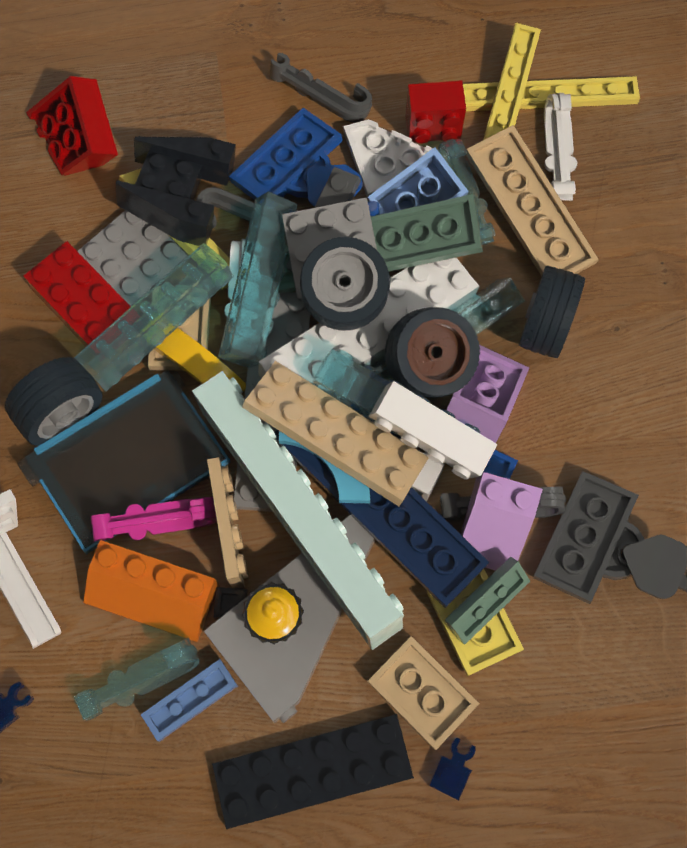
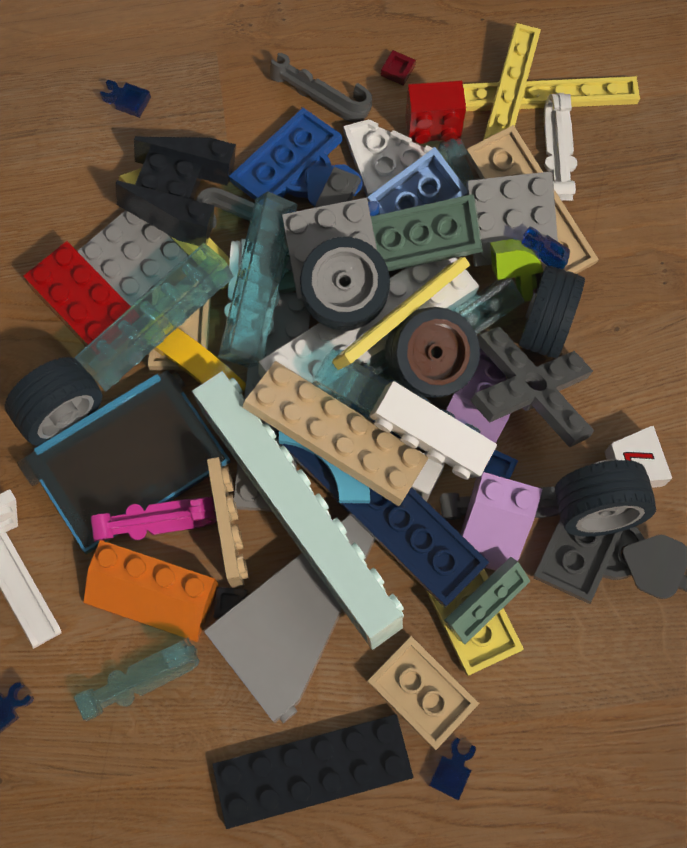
red wedge [26,76,118,176] -> none
medium blue plate [141,659,238,742] -> none
yellow piece [242,582,304,644] -> none
none -> clear blue plate [100,80,151,118]
none -> light yellow tile [332,257,470,370]
none -> dark red tile [381,50,416,86]
none -> light grey plate [466,171,559,266]
none -> dark grey piece [471,327,594,448]
none -> lime brick [490,239,543,302]
none -> clear blue plate [521,226,570,269]
none -> black wheel [555,460,656,537]
none -> white torso [594,426,672,488]

